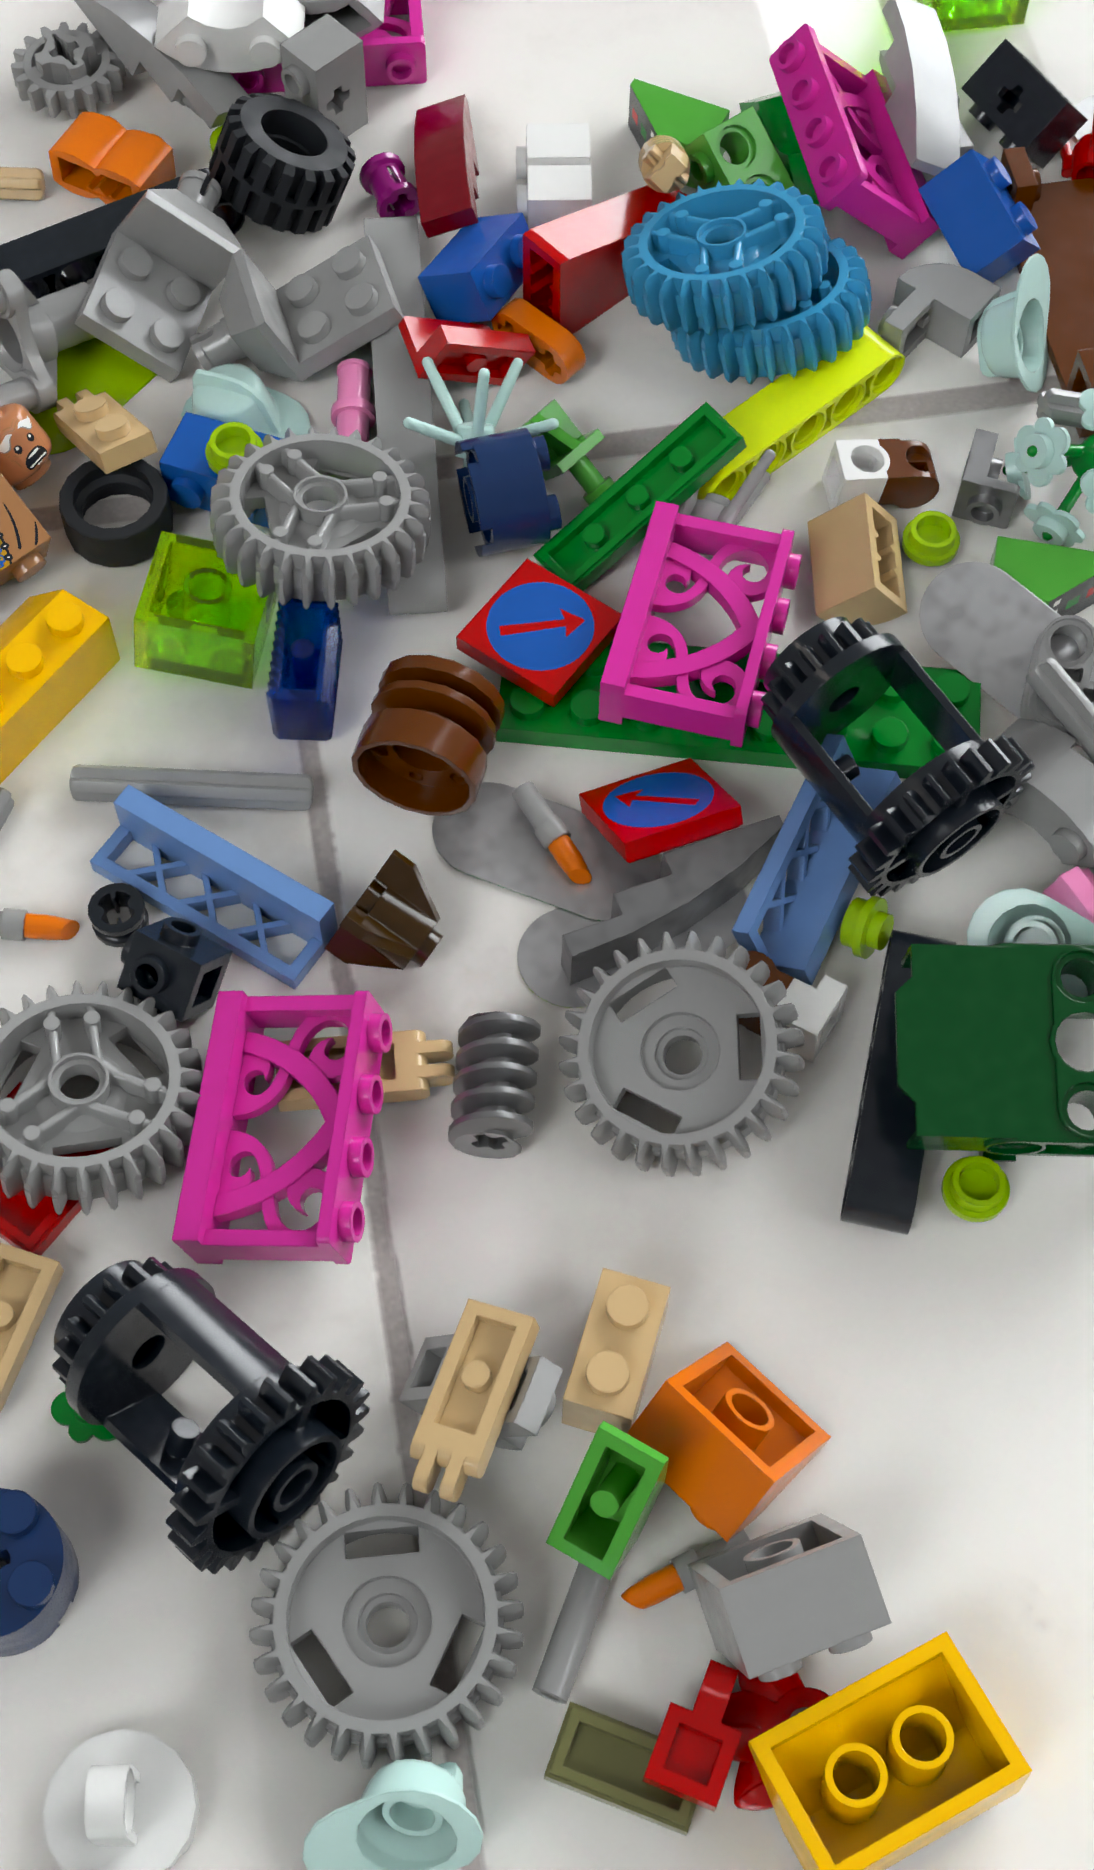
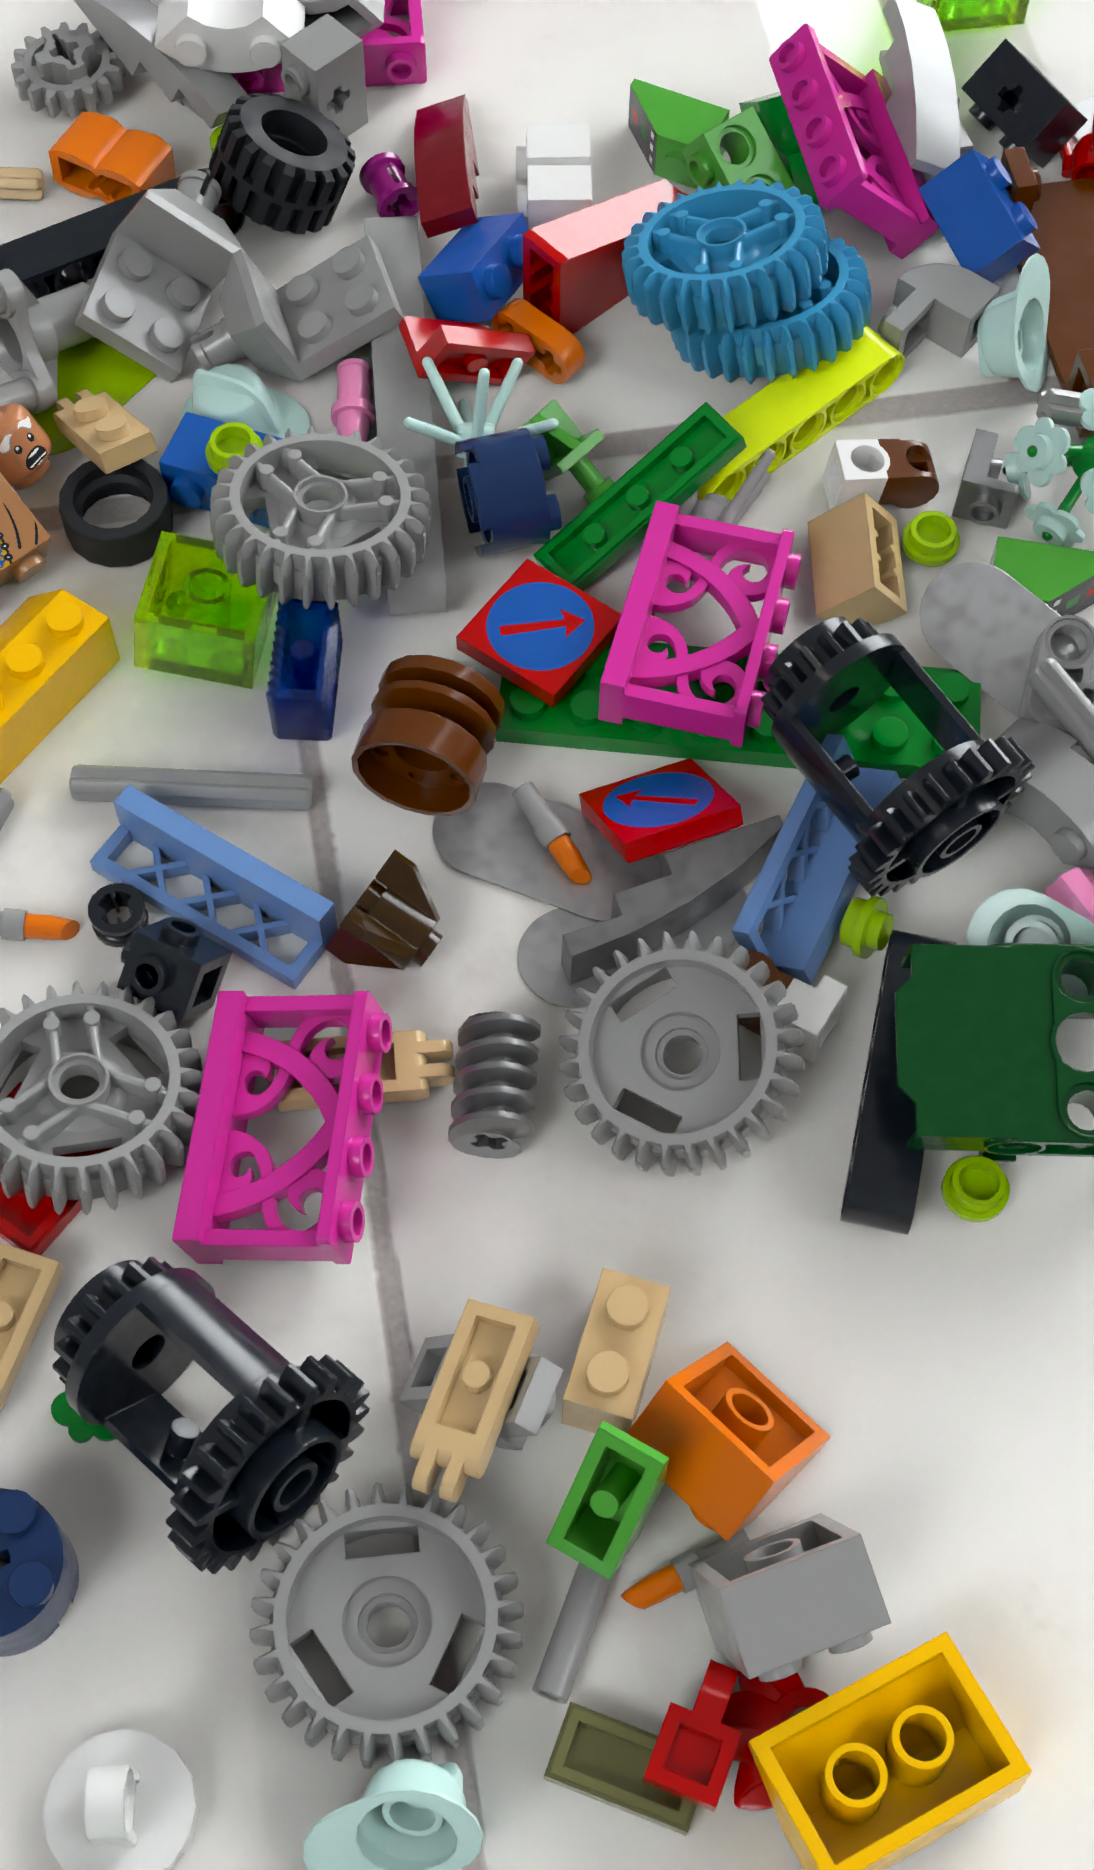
tan hinge [638,135,690,193] -> none

